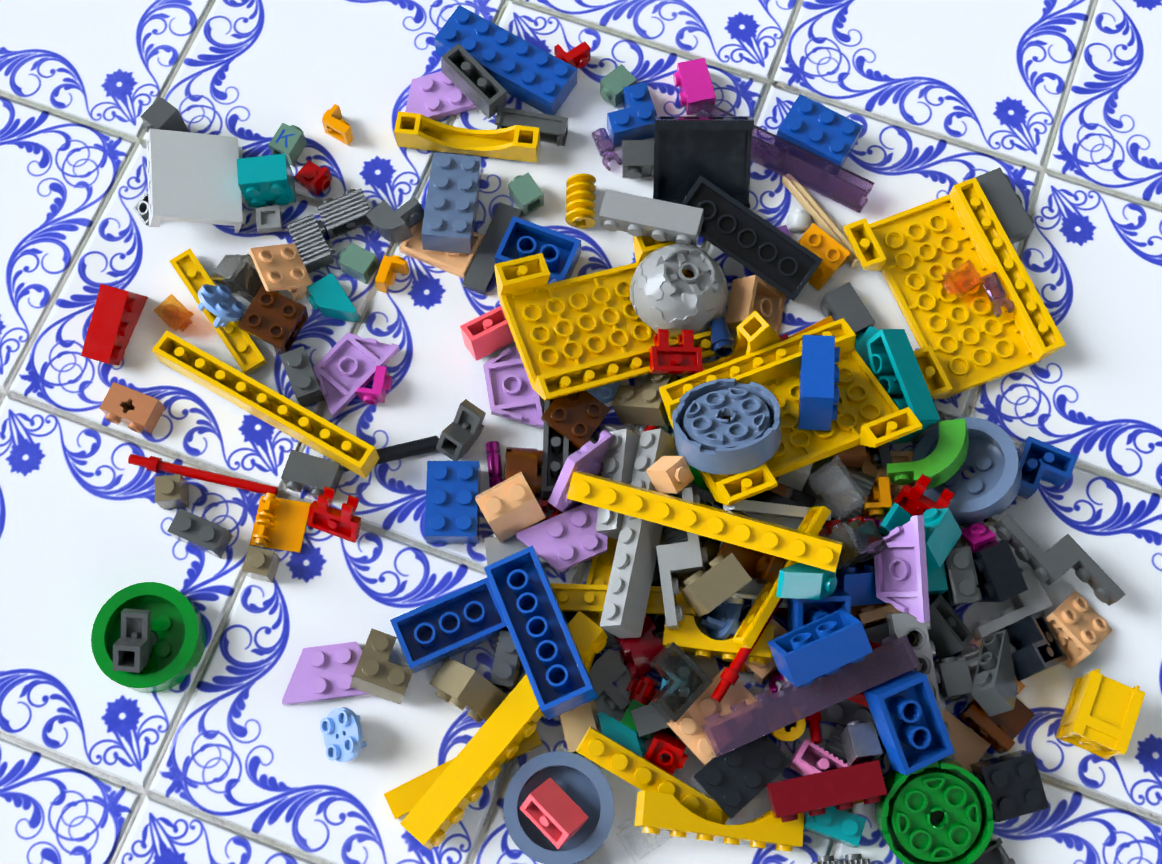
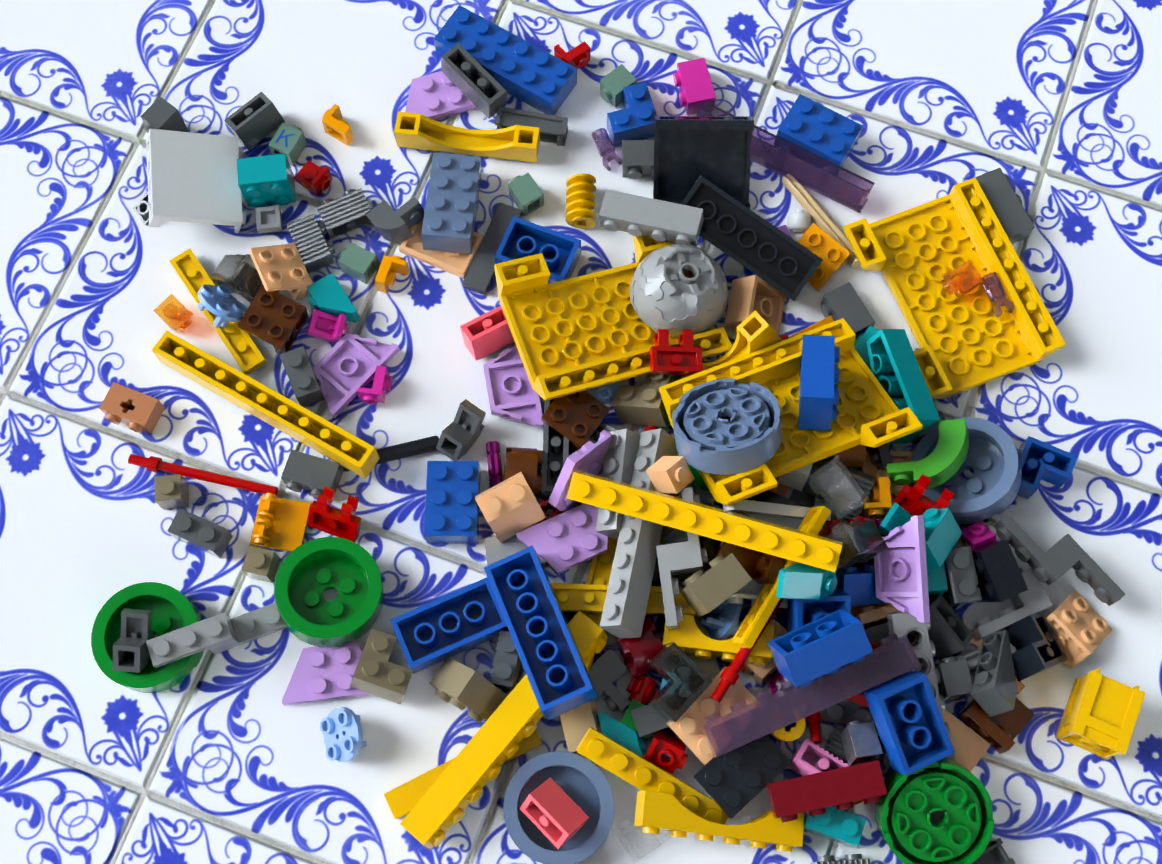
red wedge [81,284,148,365] -> none
dark blue cone [711,318,736,357] -> none
black brick [971,750,1049,823] -> none
none -> light grey bracket [146,602,287,668]
none -> dark grey brick [224,92,285,150]
none -> green brick [274,537,384,648]
none -> dark pink bracket [306,309,348,343]

